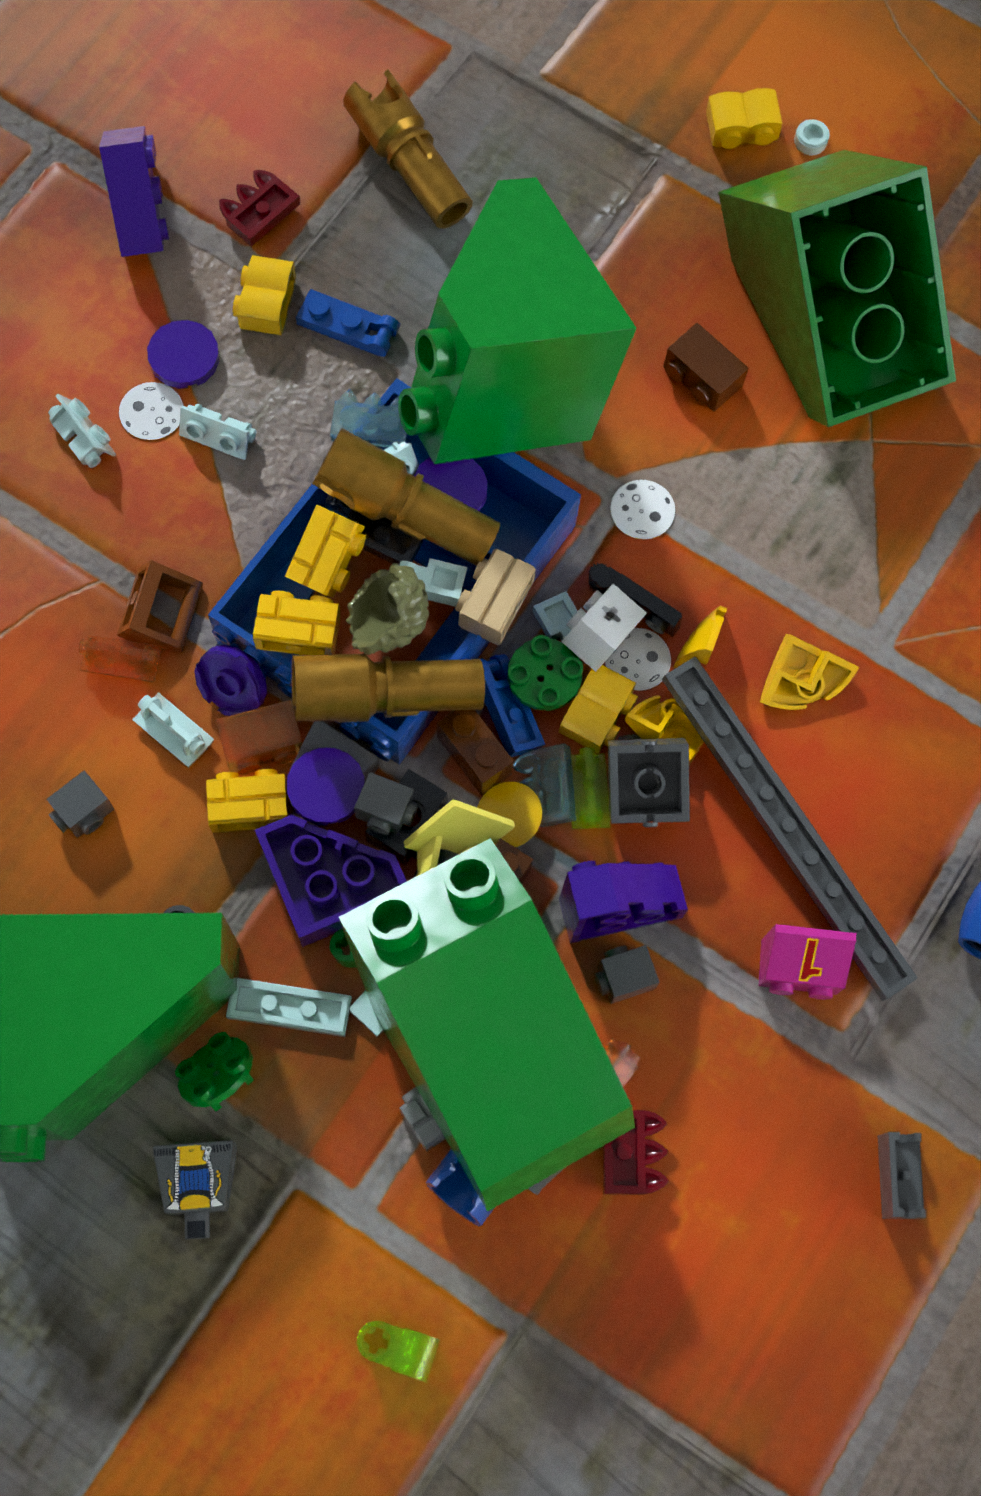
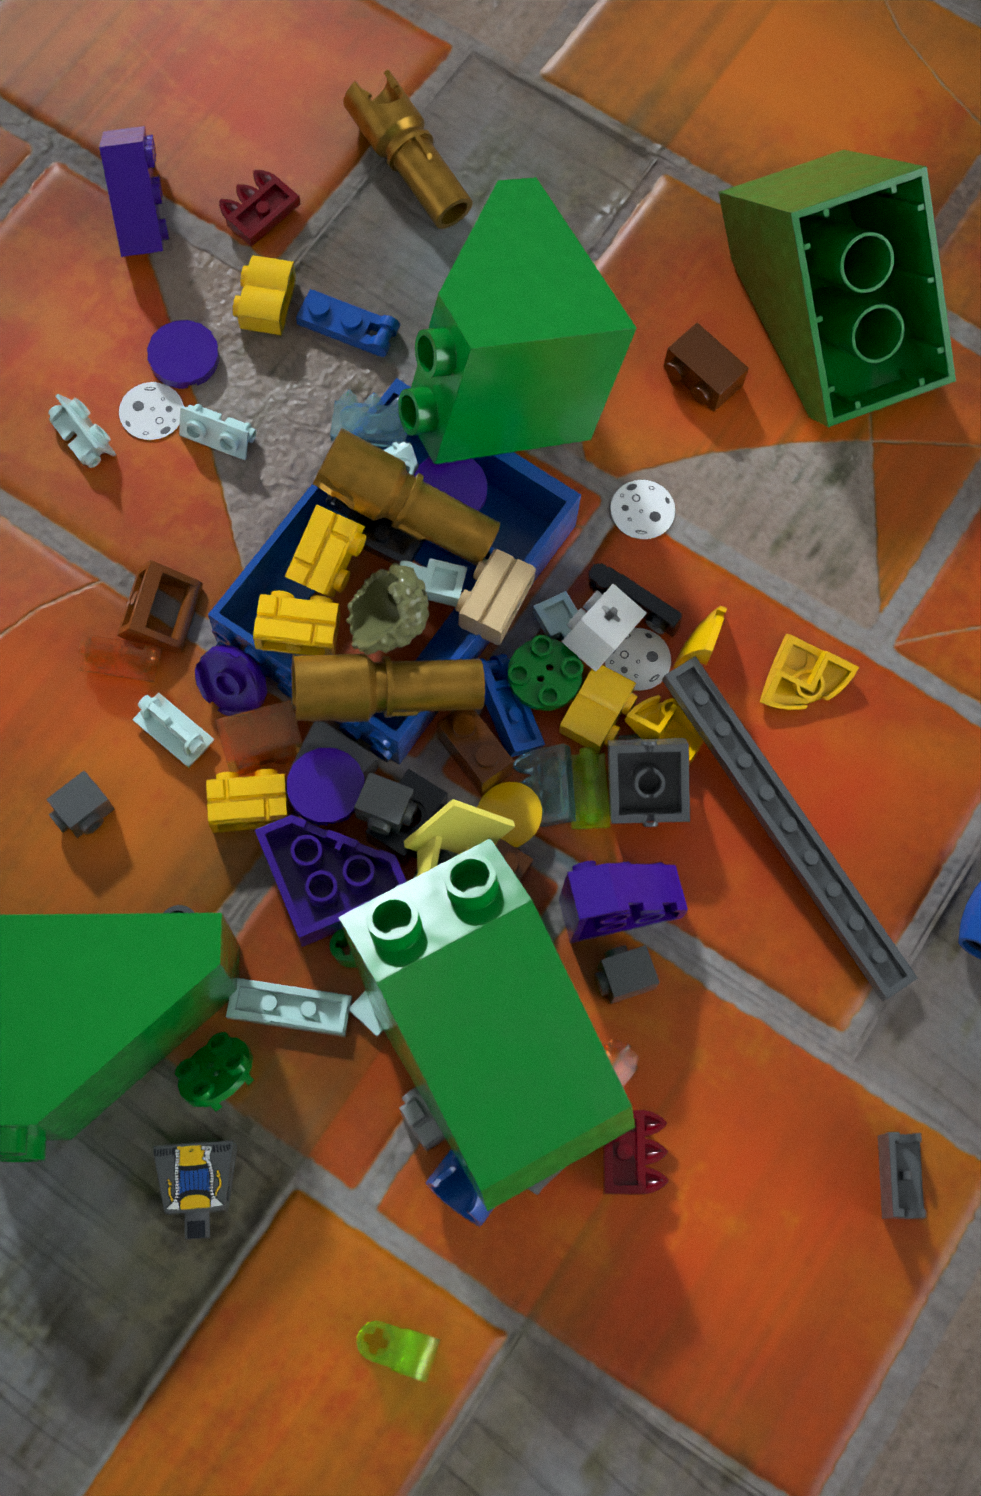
yellow brick [706,88,782,149] -> none
dark pink slope [758,924,856,1000] -> none
light aqua tile [794,119,830,155] -> none

